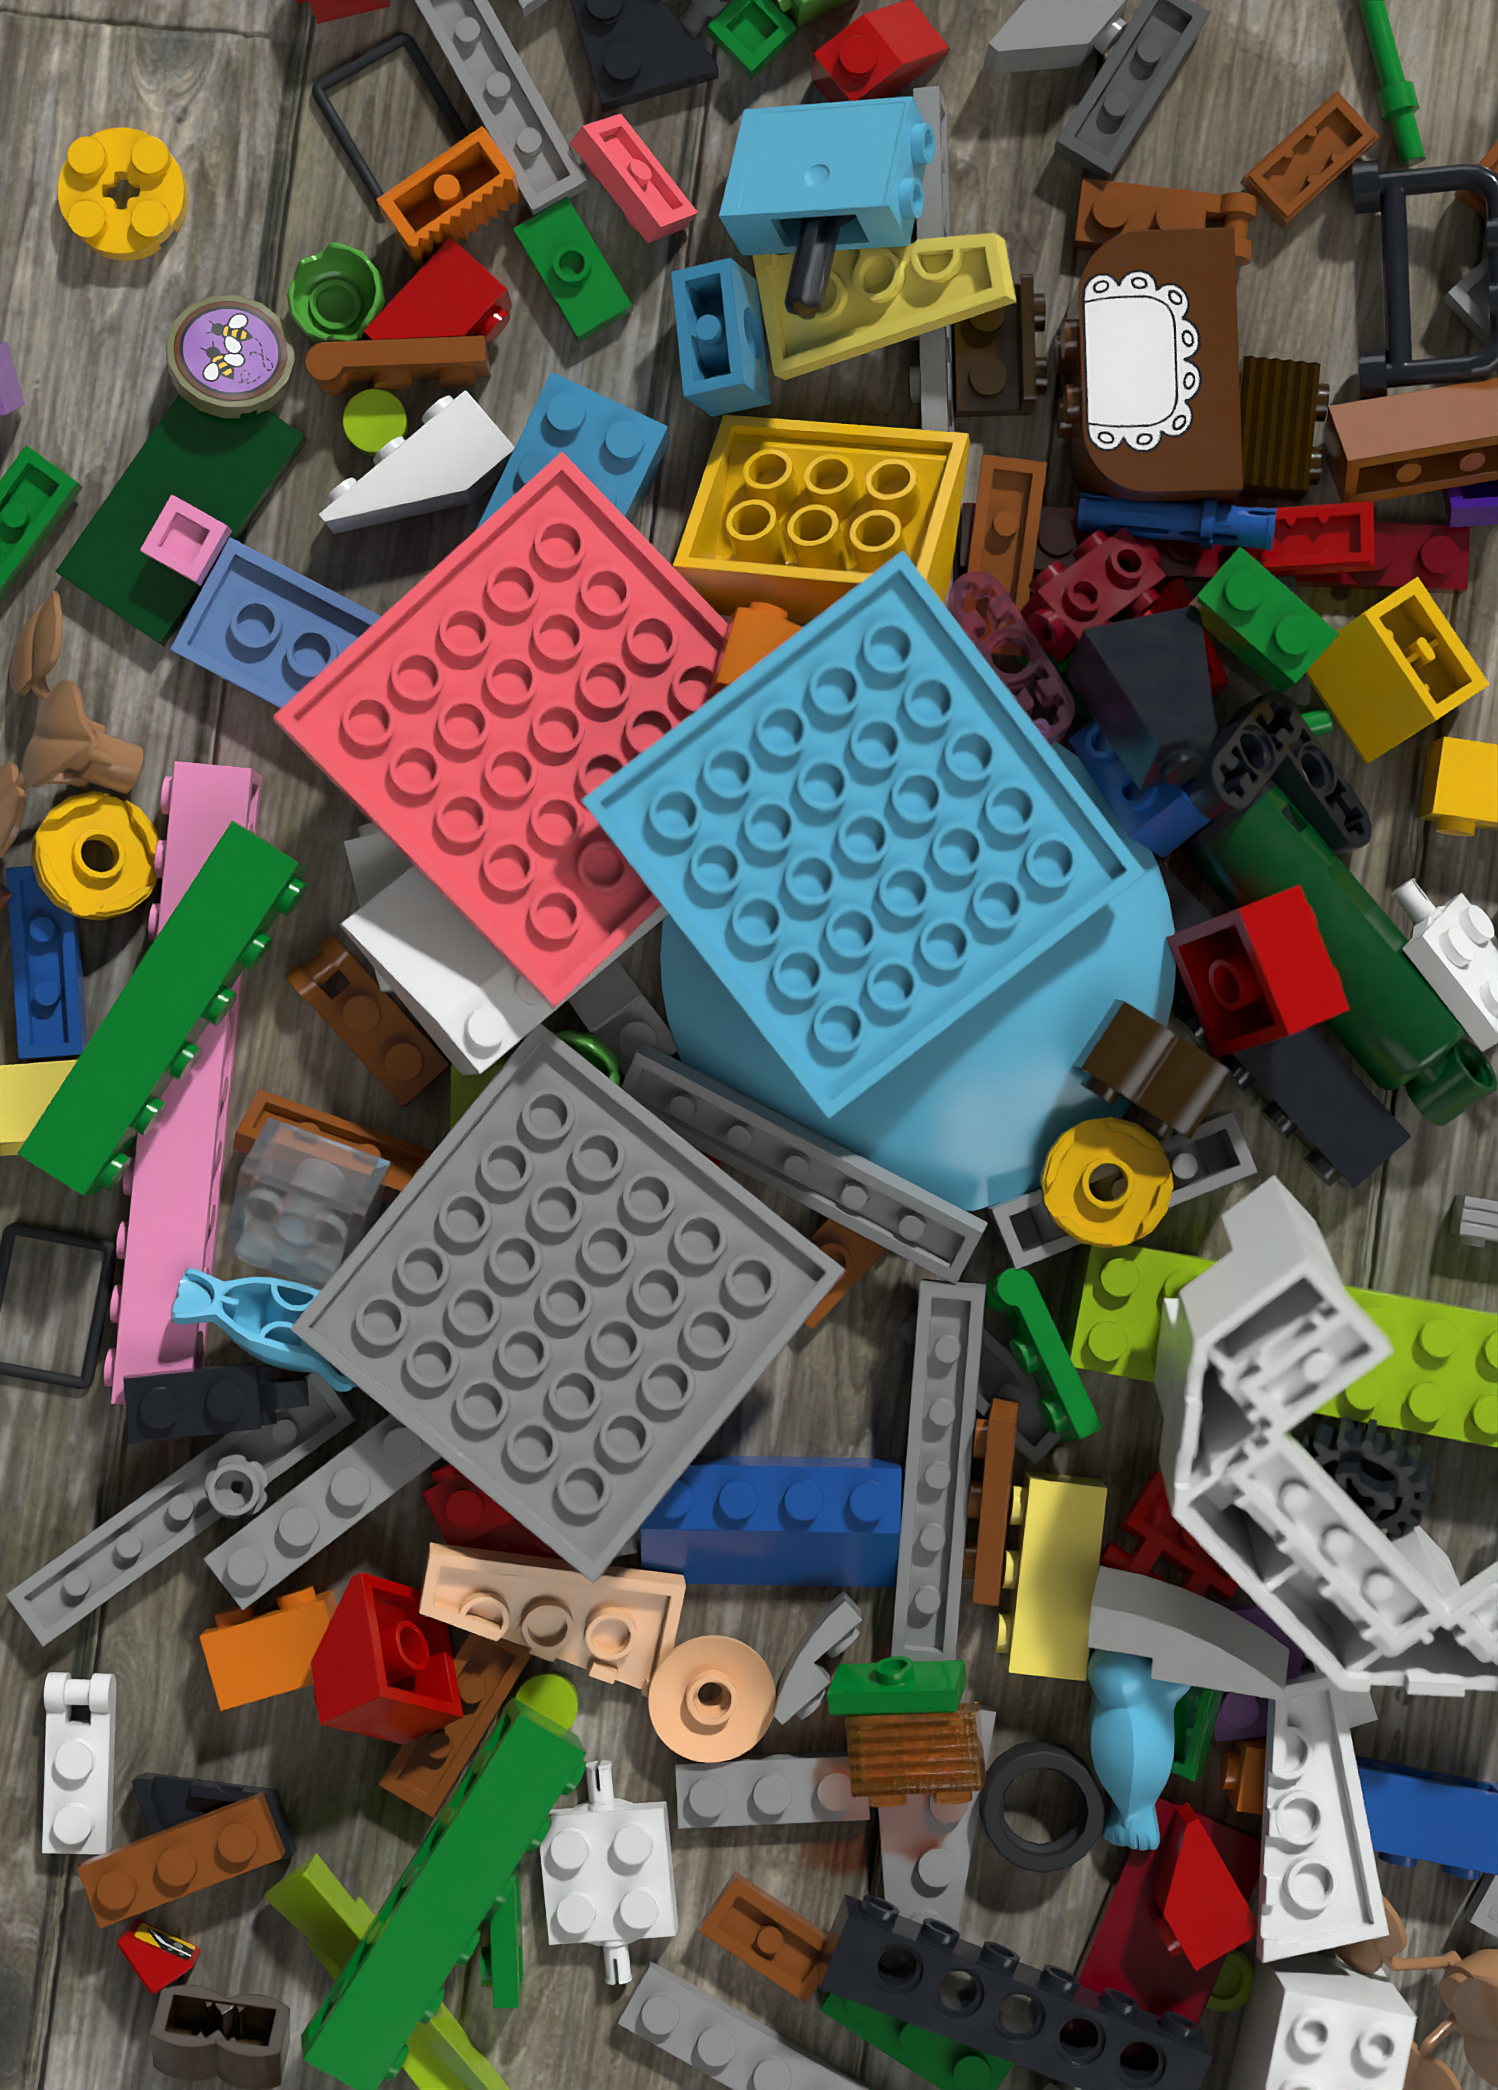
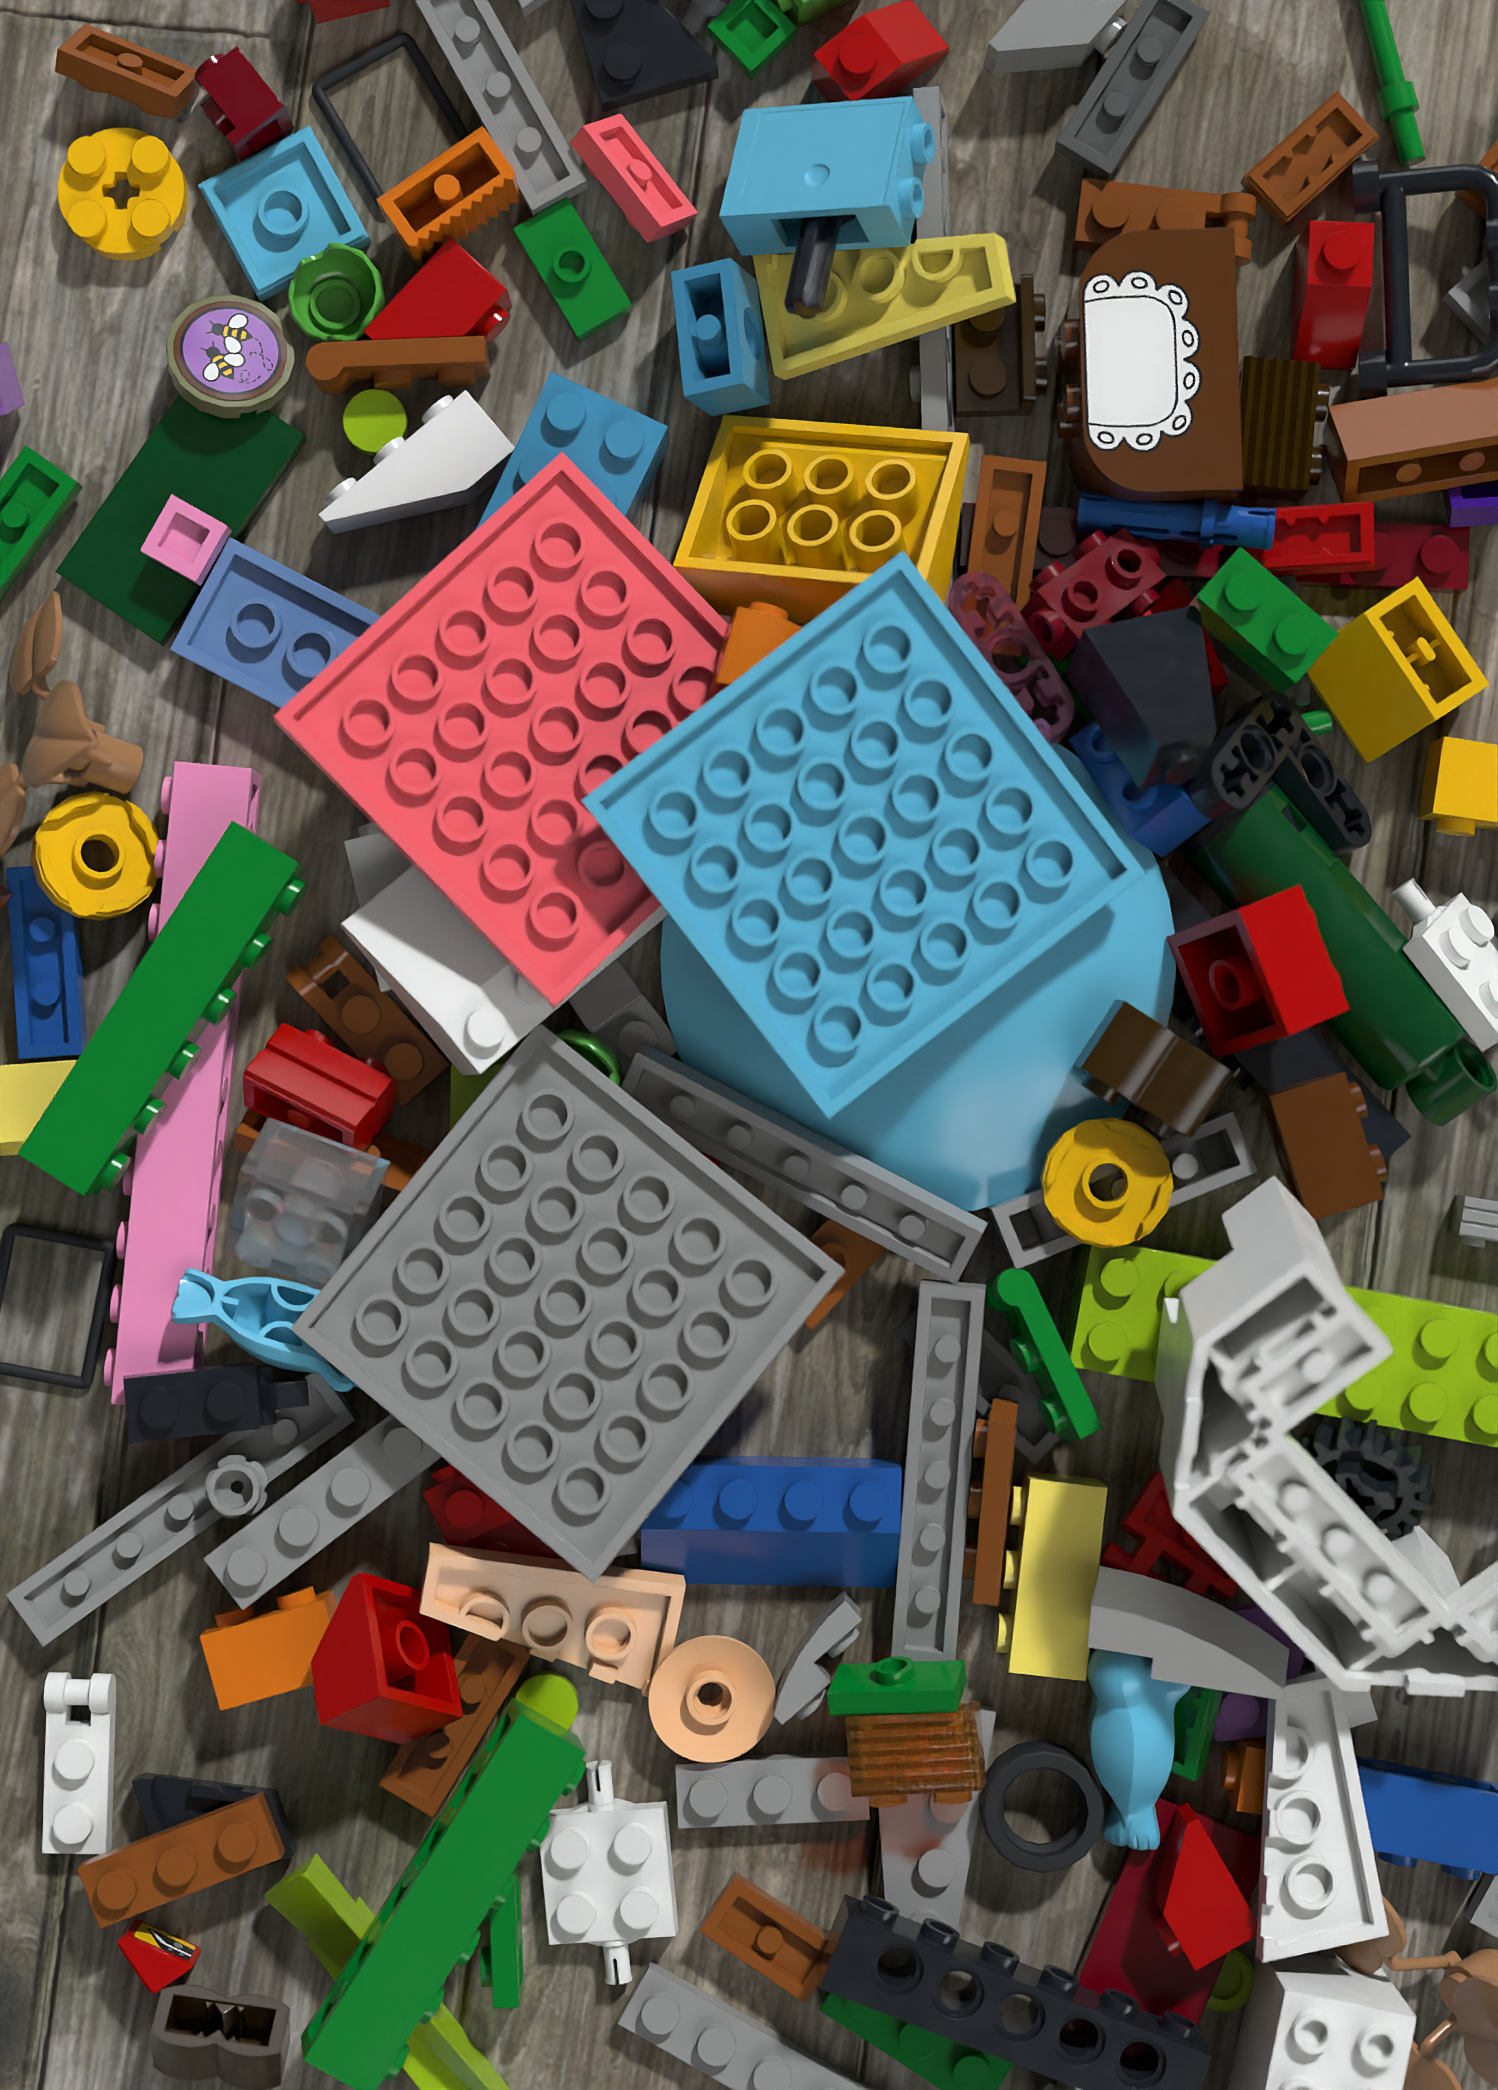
none -> dark orange plate [55,24,200,120]
none -> dark red brick [194,46,294,162]
none -> medium azure tile [198,126,372,302]
none -> red brick [243,1023,395,1162]
none -> reddish brown brick [1258,1072,1388,1220]
none -> red slope [1290,220,1374,371]

